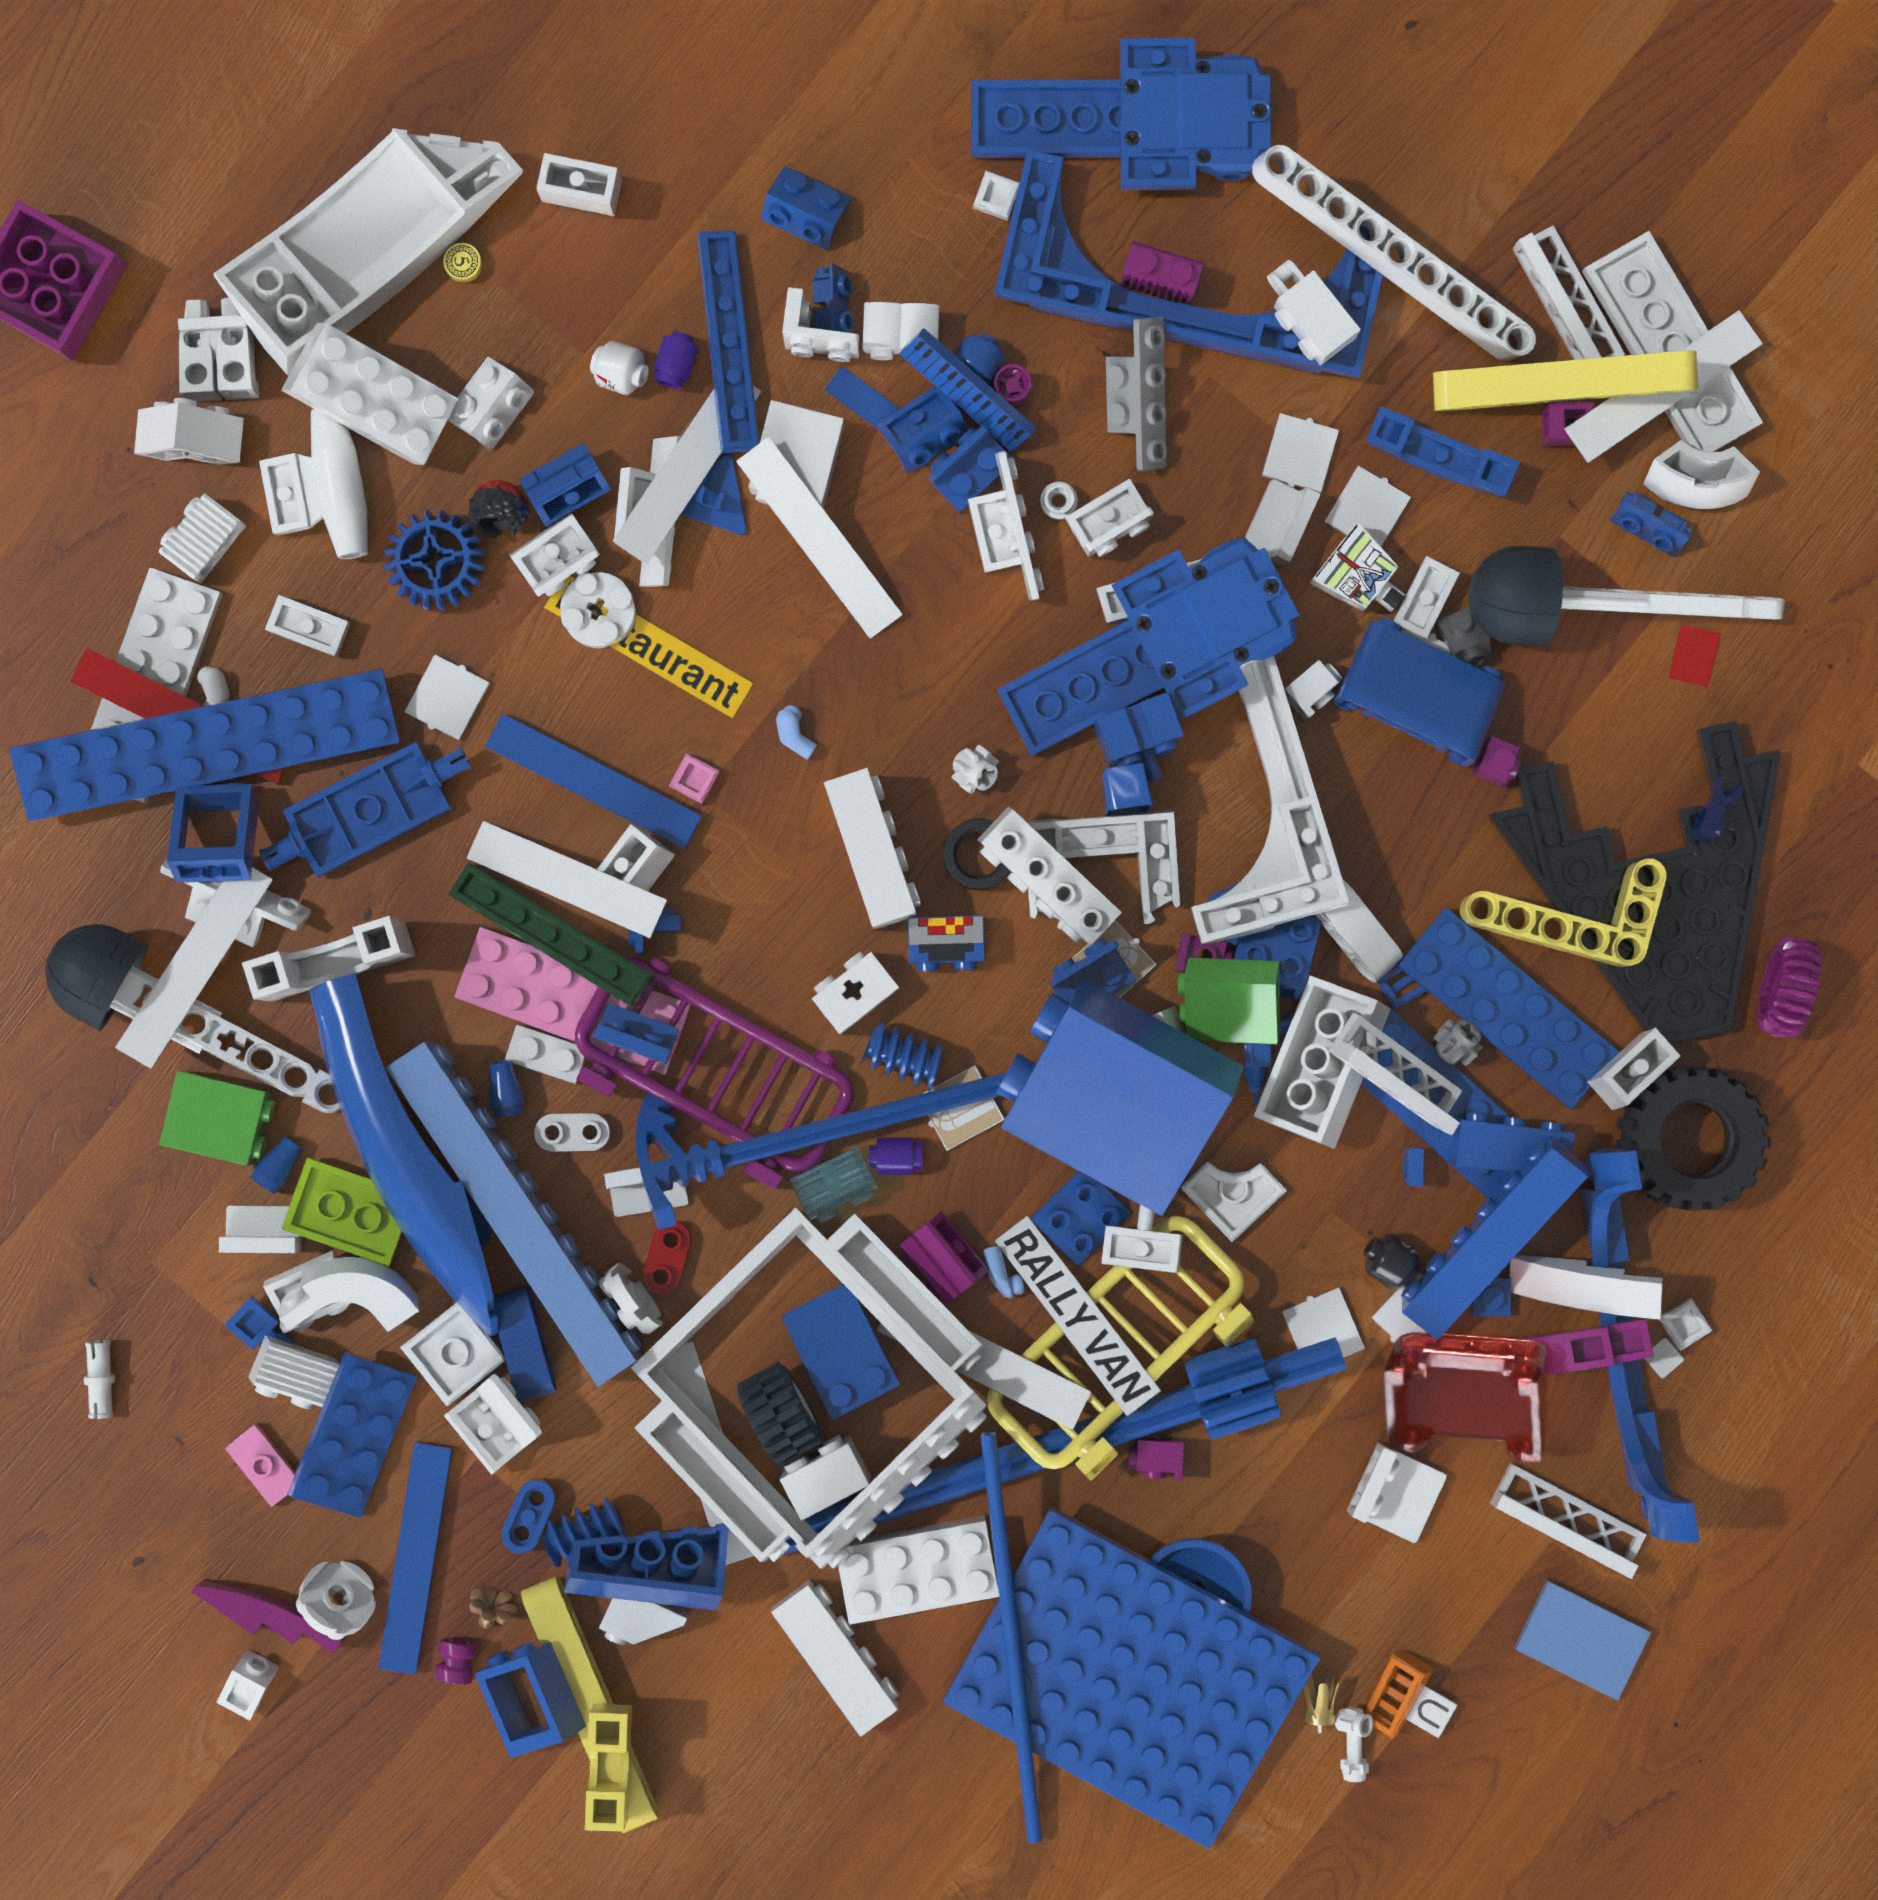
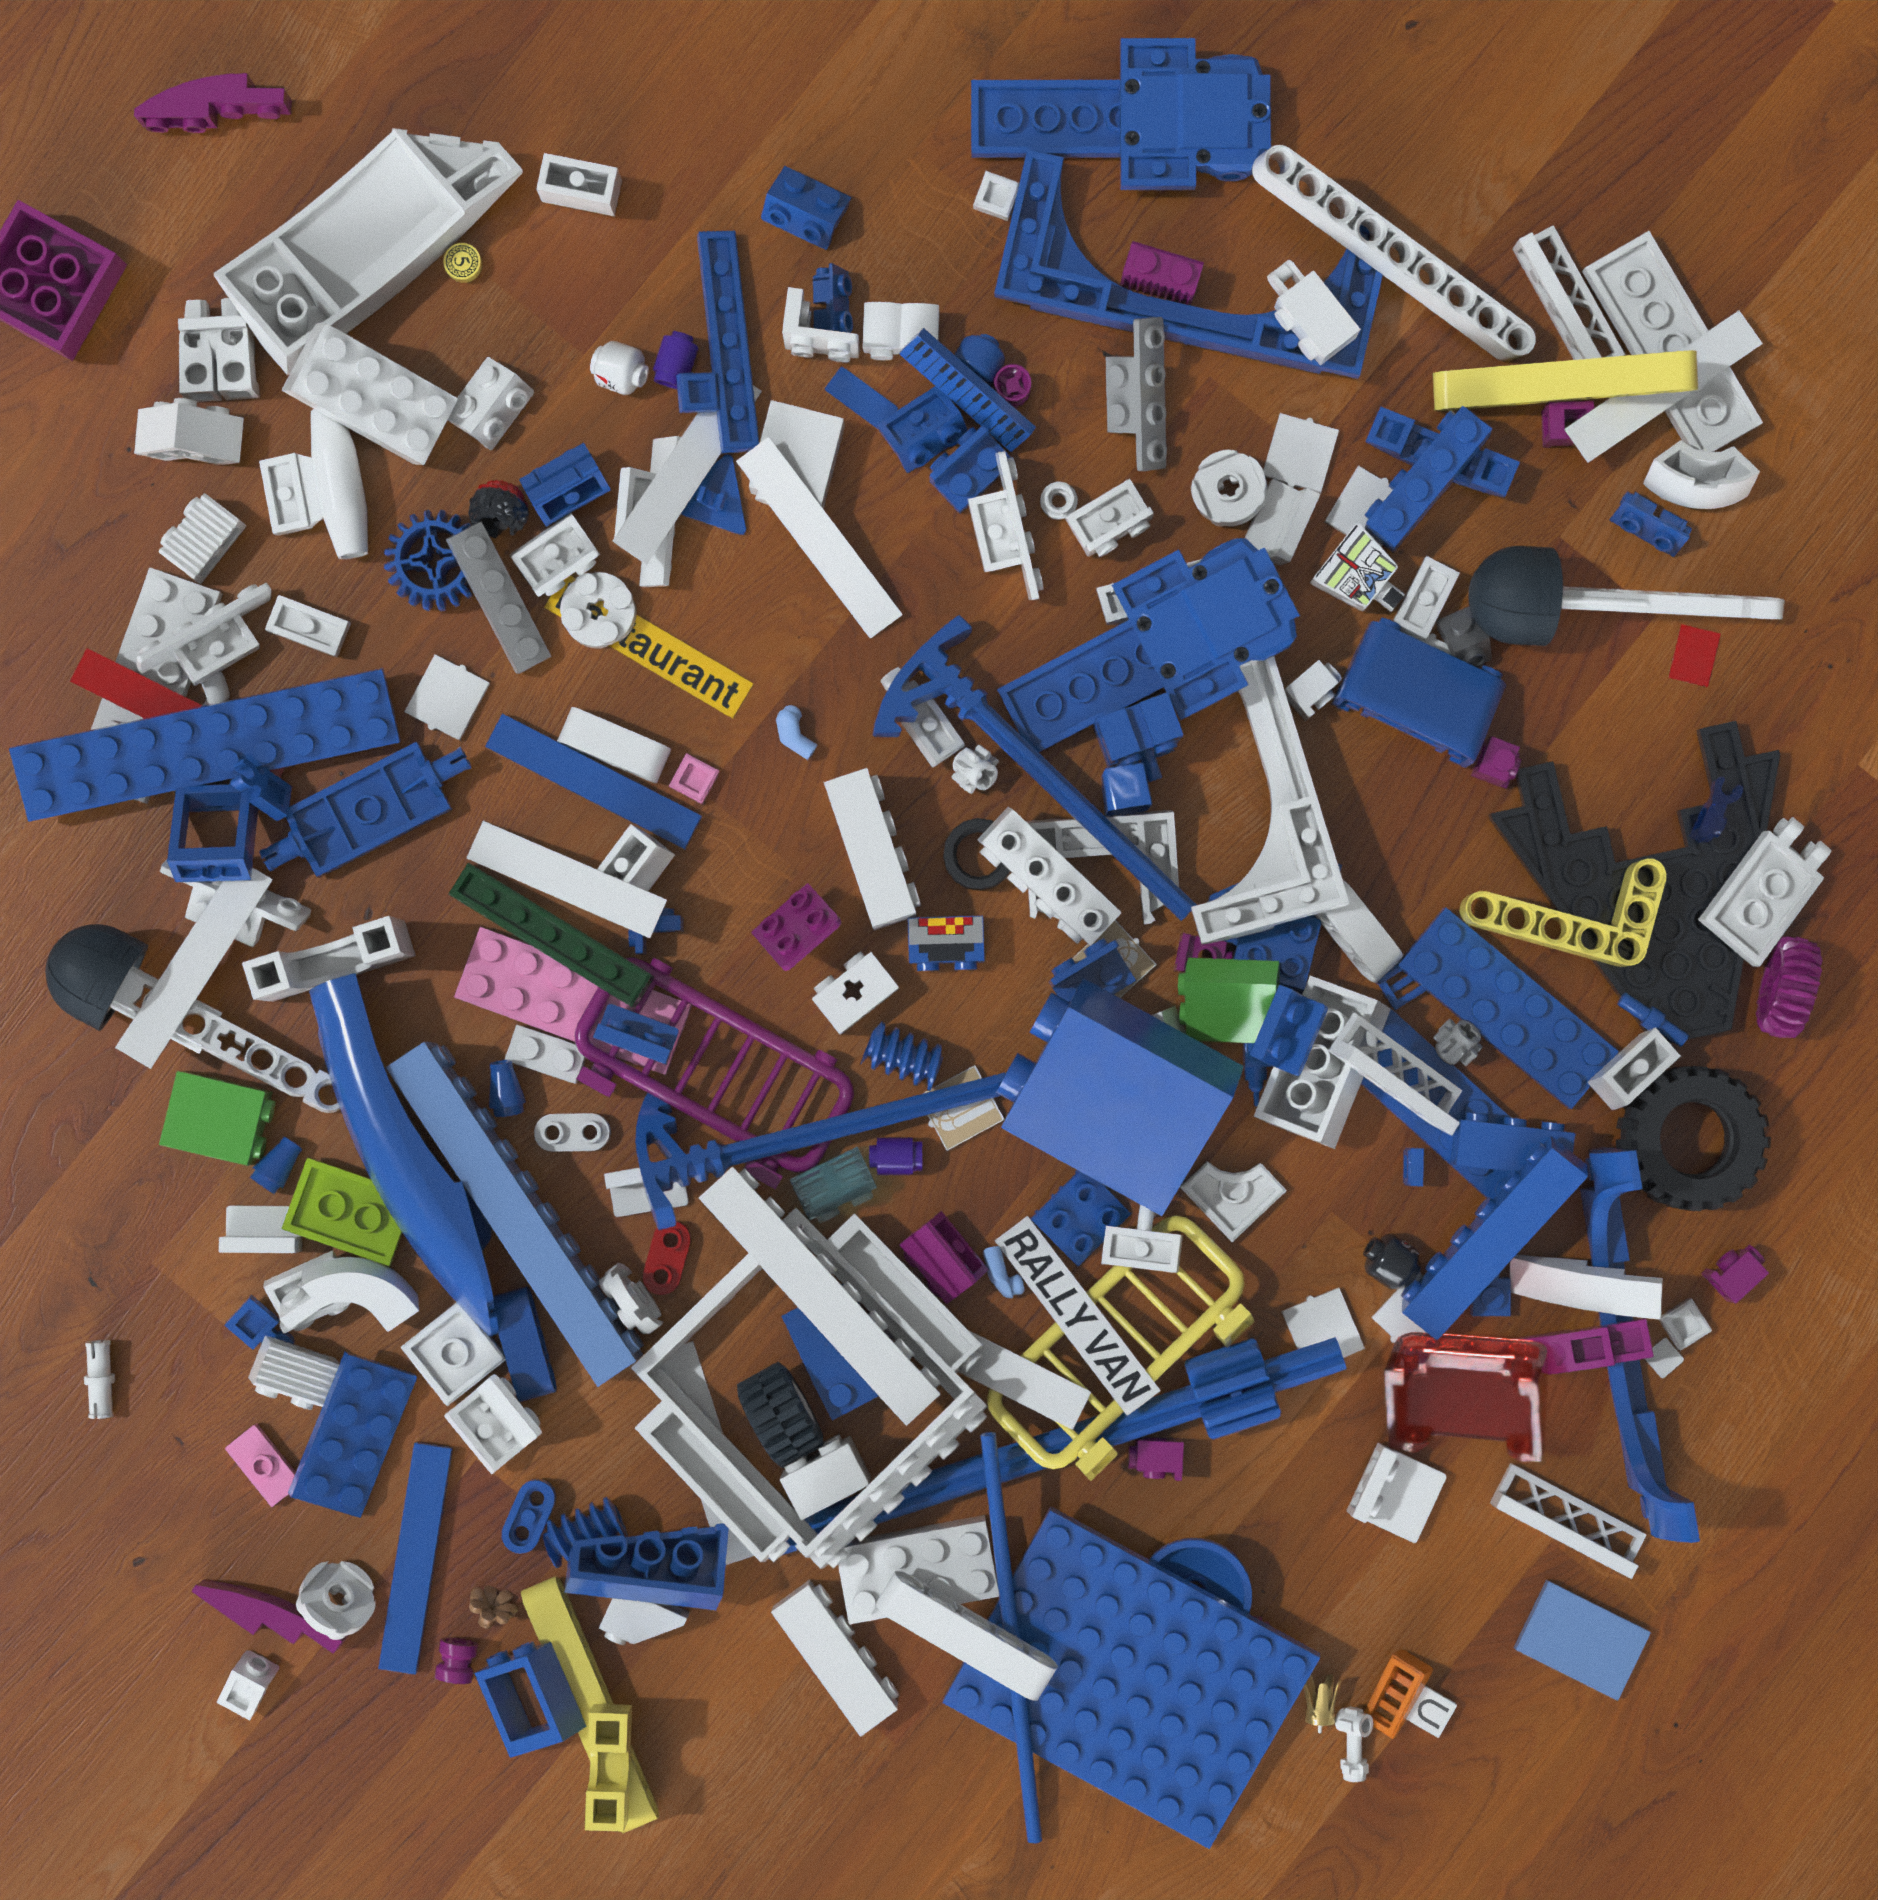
none -> magenta slope [134,73,292,133]
none -> white bracket [136,583,271,686]
none -> blue plate [230,759,292,821]
none -> light grey plate [446,522,551,674]
none -> white beam [557,707,671,784]
none -> blue tile [676,372,719,413]
none -> white brick [699,1167,941,1426]
none -> magenta bracket [751,883,841,971]
none -> blue piece [872,615,1197,921]
none -> white beam [876,1571,1058,1701]
none -> white hinge [880,667,965,768]
none -> white plate [1191,450,1267,527]
none -> blue bracket [1250,985,1328,1076]
none -> blue brick [1364,406,1492,553]
none -> blue bar [1617,992,1689,1047]
none -> white tile [1698,817,1832,967]
none -> magenta brick [1701,1245,1769,1304]

